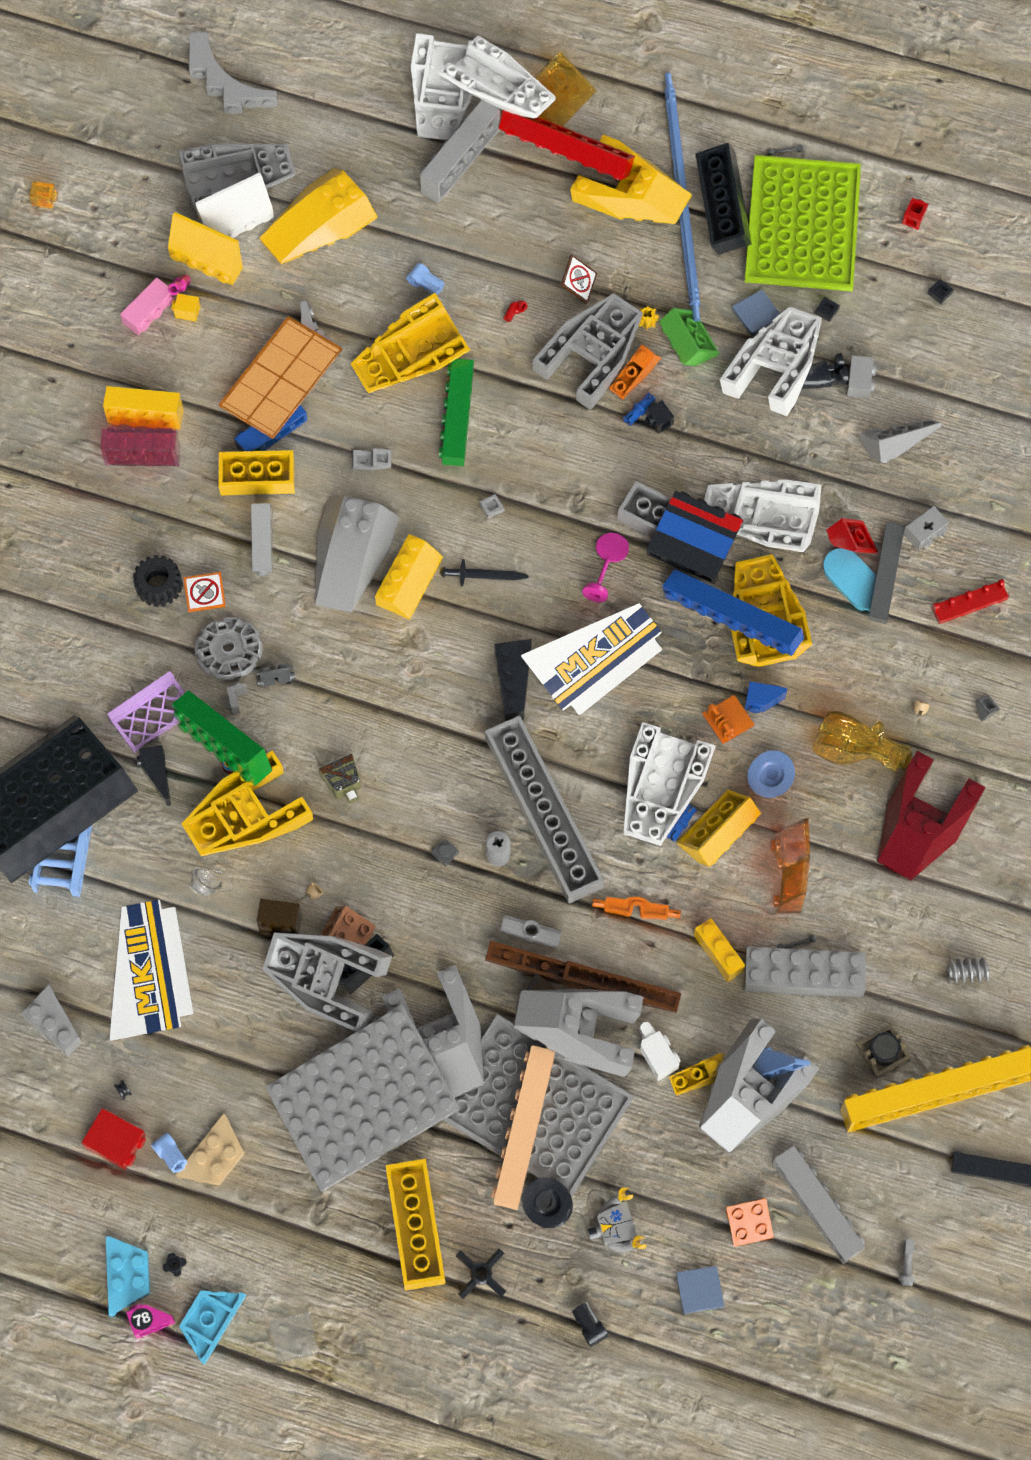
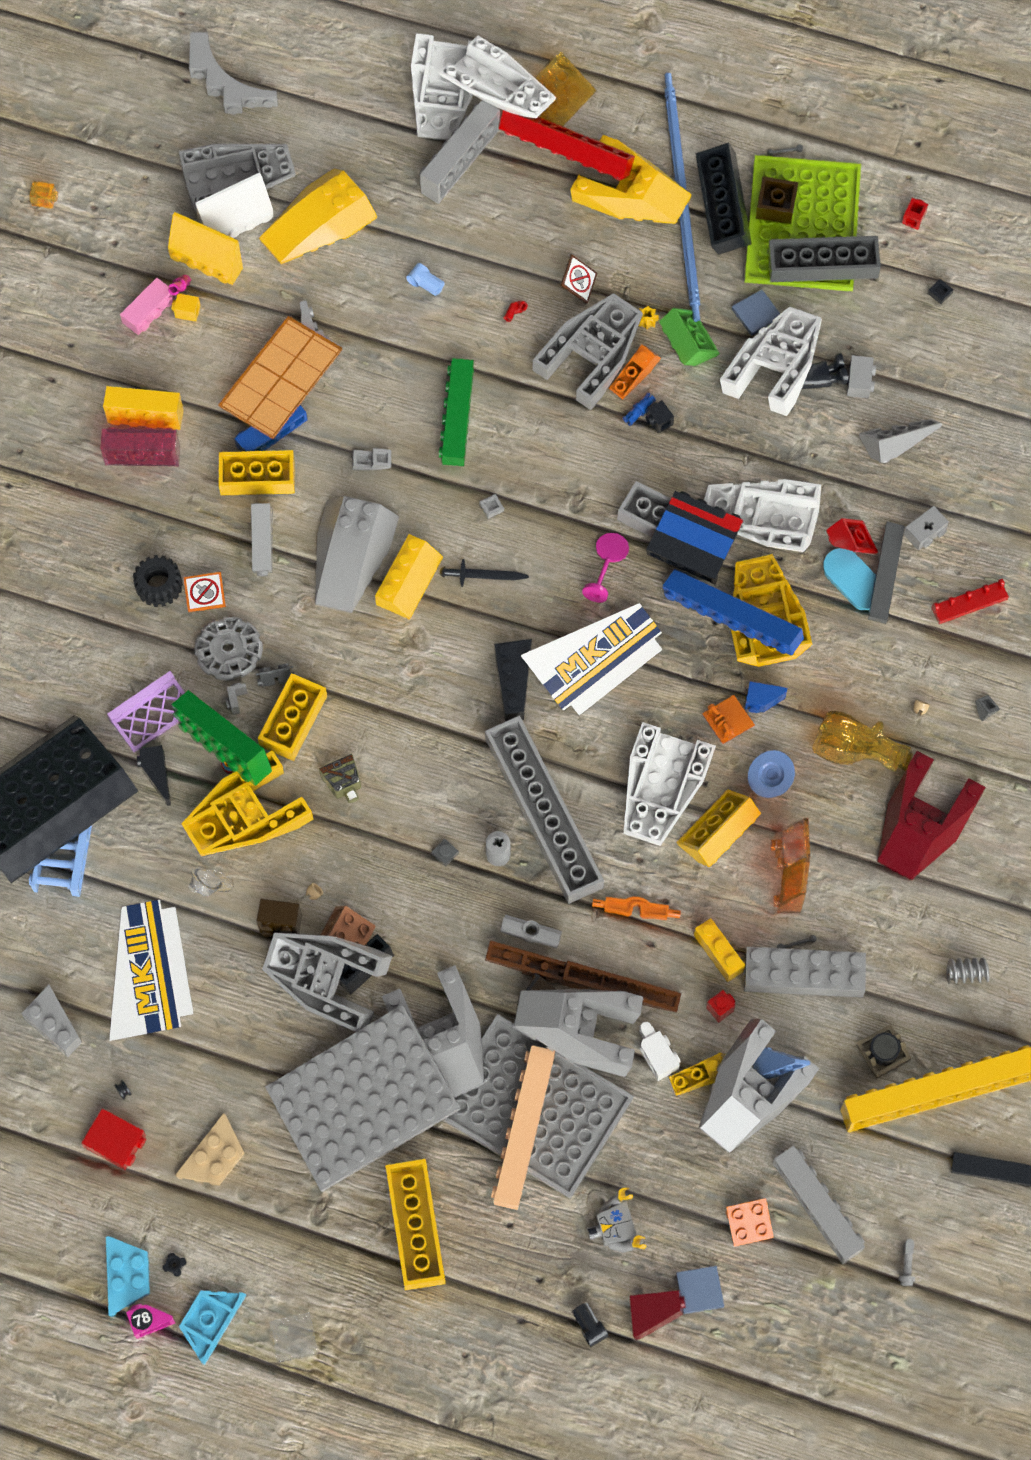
light blue piece [151,1132,187,1173] -> none
yellow wedge [351,293,470,393] -> none
black bar [456,1248,507,1300] -> none
black hat [522,1177,573,1228] -> none
blue pin [667,804,697,842] -> none
black plate [815,297,840,322] -> none
none -> yellow brick [258,673,327,761]
none -> dark red slope [630,1290,686,1340]
none -> red brick [706,990,735,1023]
none -> dark brown brick [756,177,798,224]
none -> dark grey brick [768,236,881,282]

